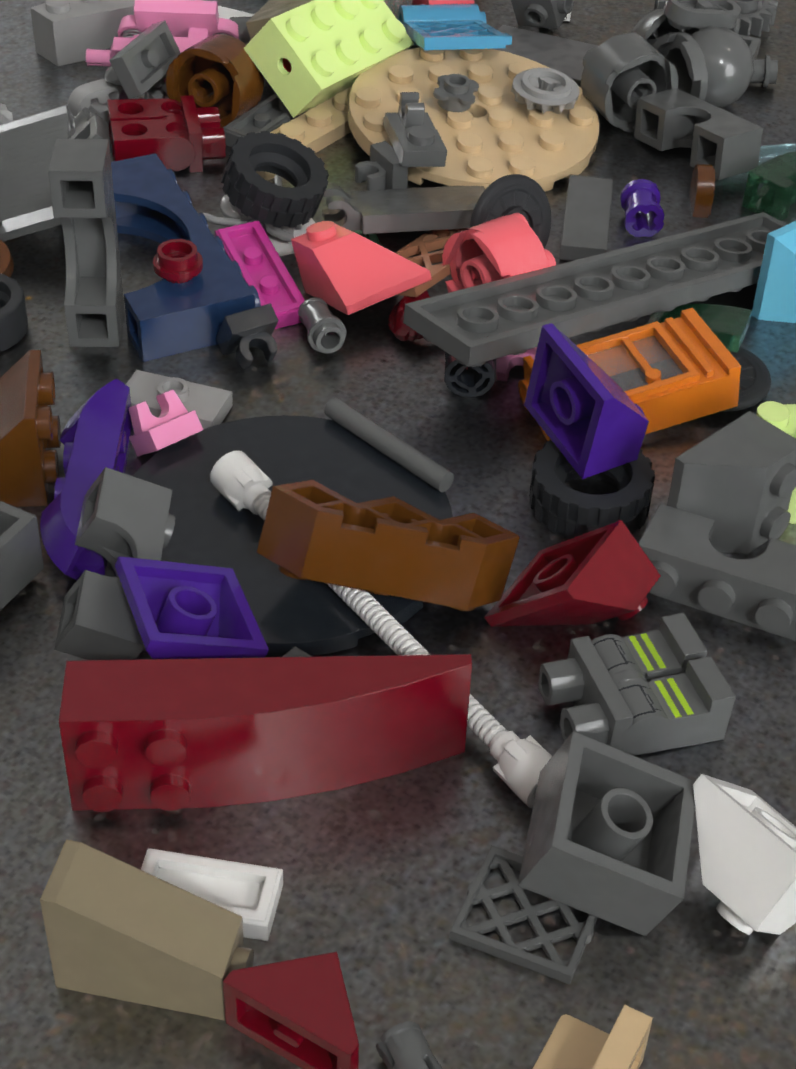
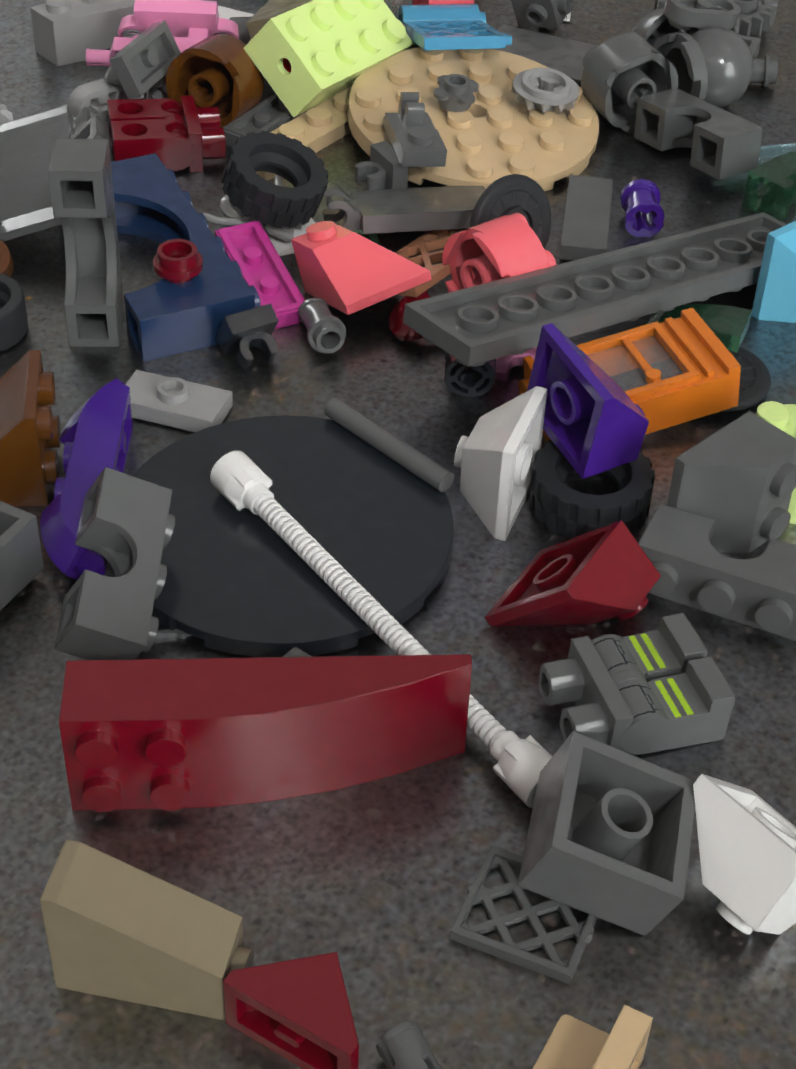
dark purple slope [115,556,269,659] -> none
bright pink tile [128,389,203,457] -> none
white tile [141,848,283,941] -> none
reddish brown brick [257,480,520,611] -> none
reddish brown tile [689,164,715,218] -> none
none -> white slope [454,386,547,541]

